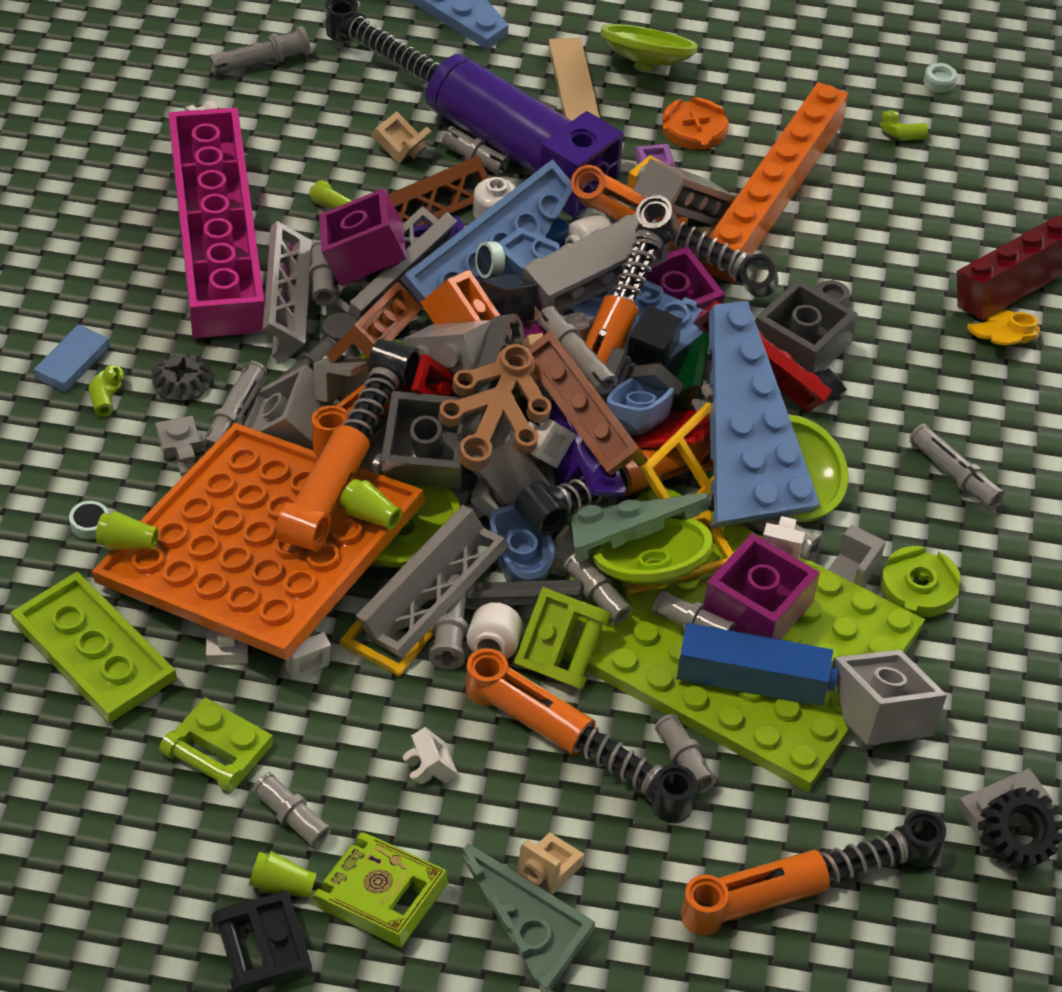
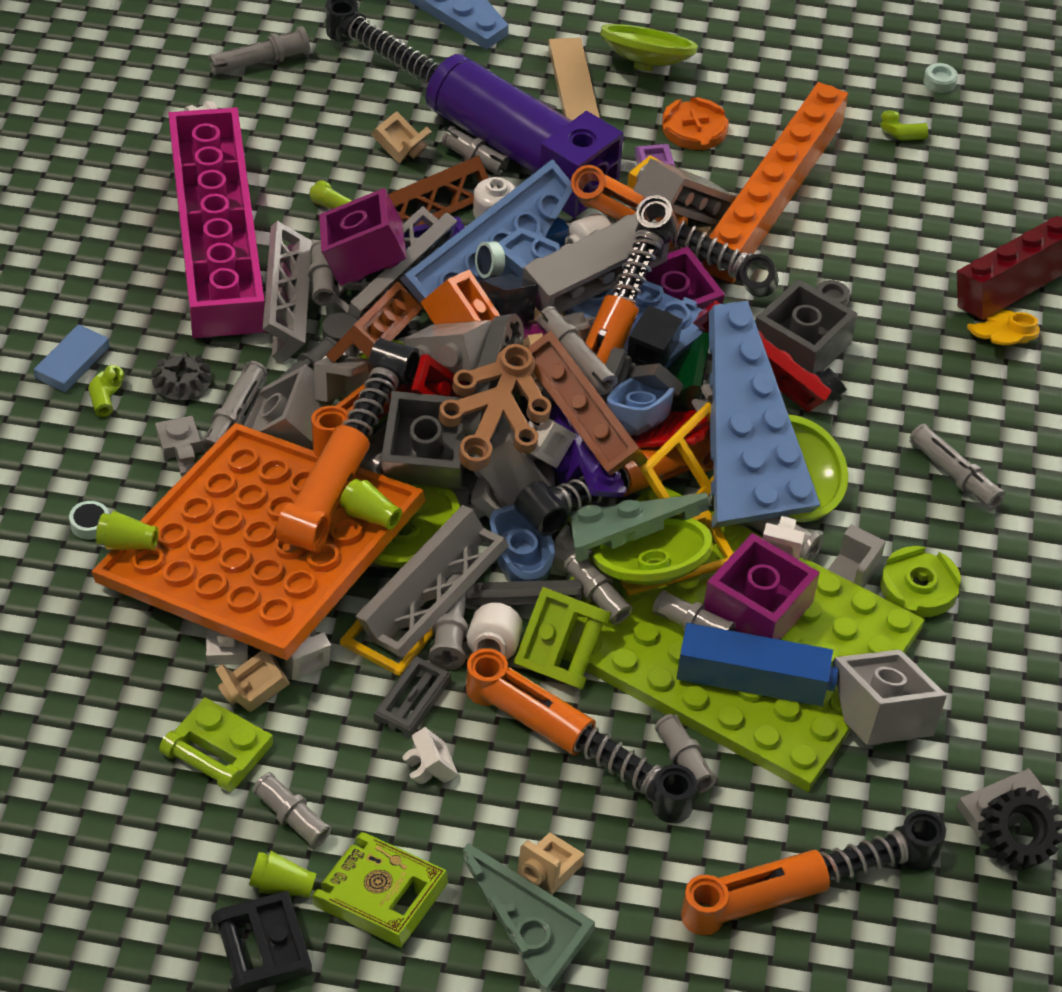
lime plate [10,571,177,724] -> none
none -> tan bracket [216,650,290,713]
none -> dark grey tile [374,656,451,739]

